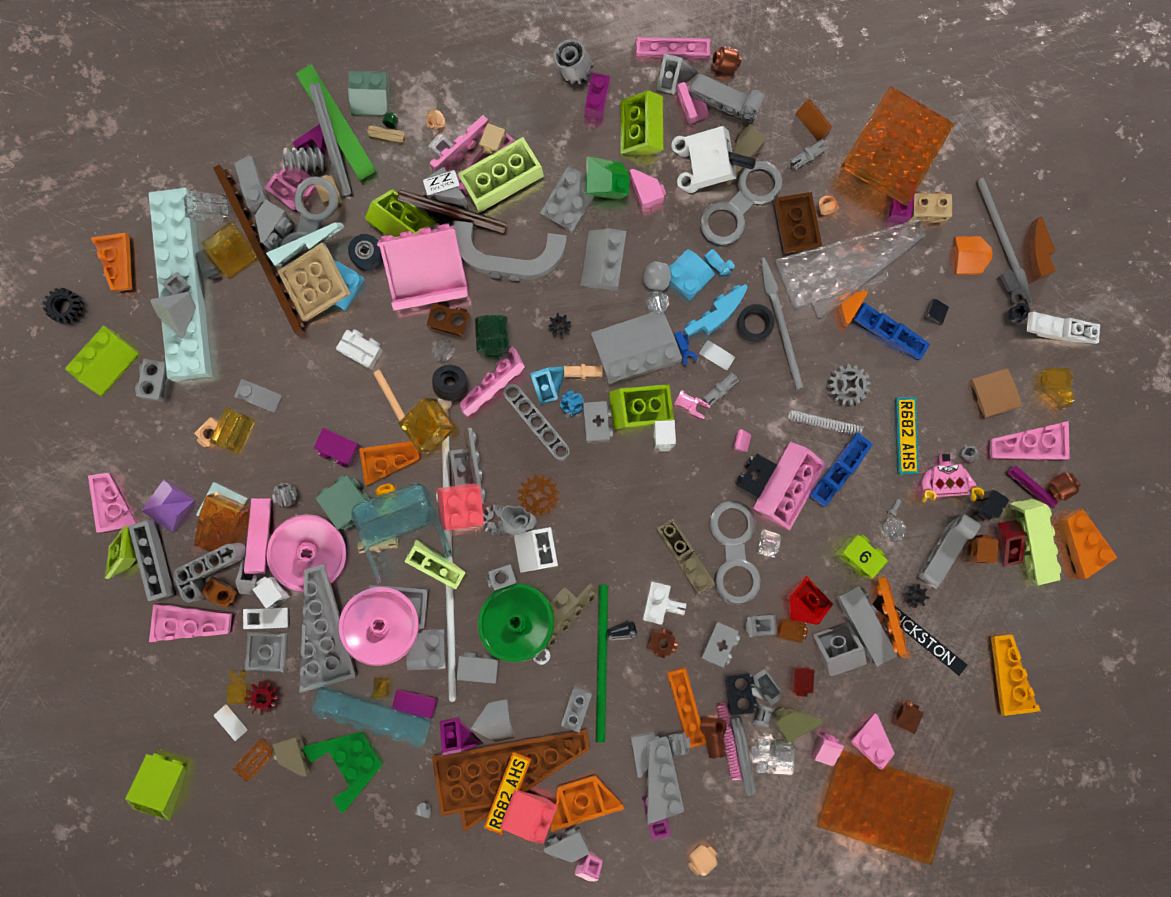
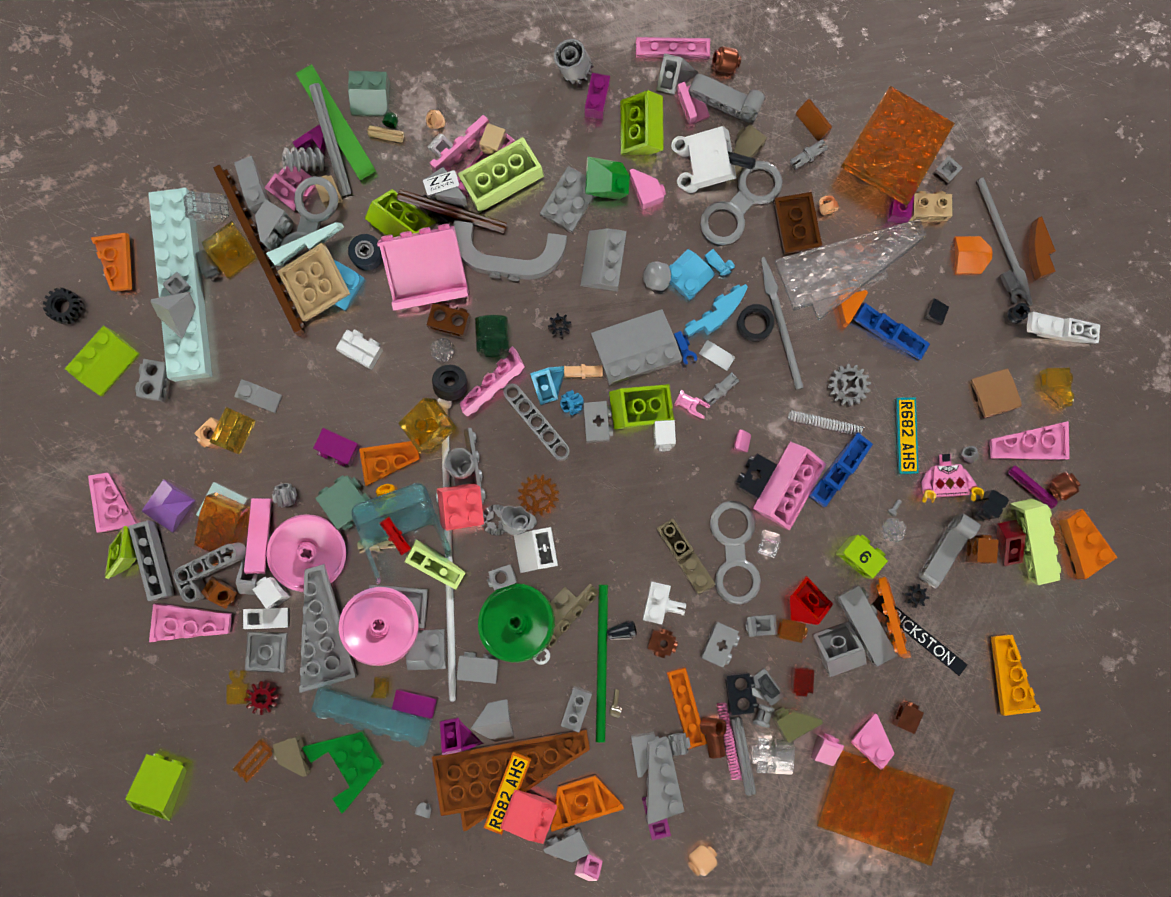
white sticker [214,704,248,741] -> none
light nougat bar [373,370,407,423] -> none
clear gear [645,290,670,314] -> none
none -> red pin [379,516,411,555]
none -> light grey hair [444,448,476,480]
none -> dark tan hand [609,689,622,718]
none -> light grey plate [934,156,962,183]

